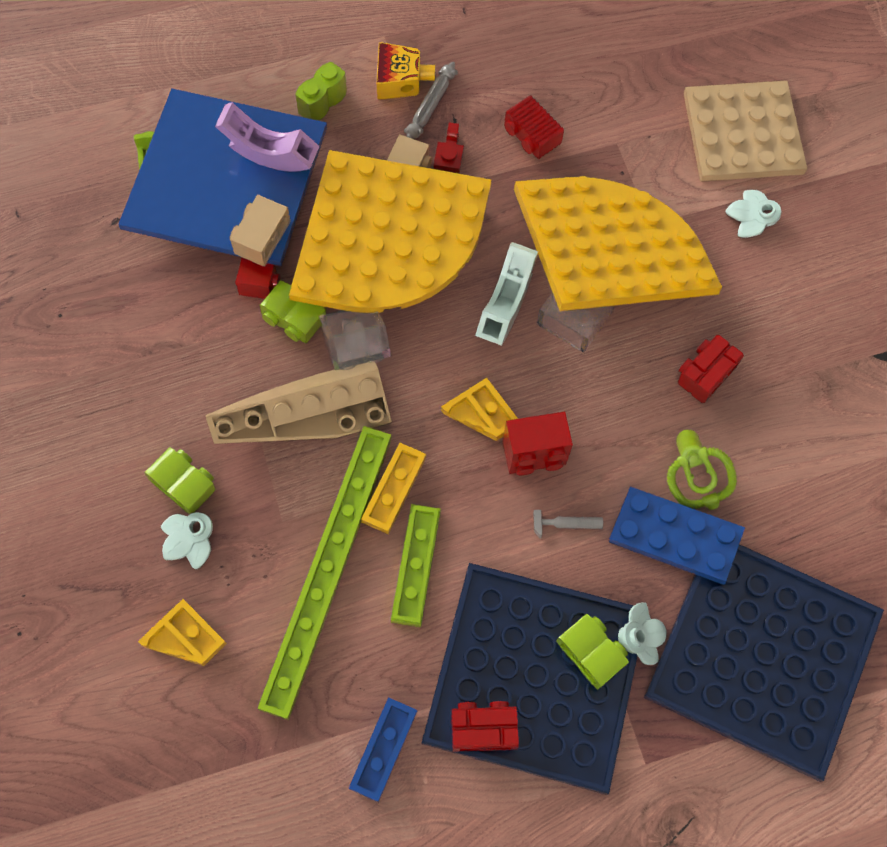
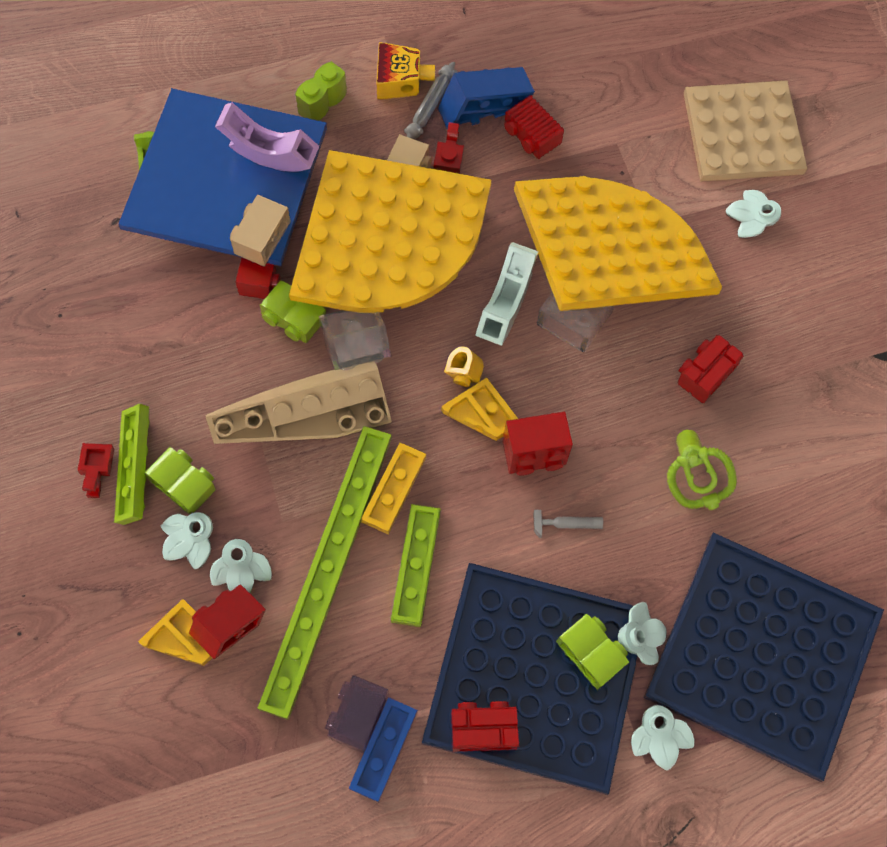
blue plate [609,487,745,585] -> none
none -> red plate [77,443,115,498]
none -> lime plate [114,404,150,525]
none -> red brick [188,584,266,659]
none -> light aqua plate [210,539,272,593]
none -> clear purple brick [325,675,389,754]
none -> blue wedge [438,67,535,130]
none -> yellow plate [444,346,484,387]
none -> light aqua plate [631,705,694,770]

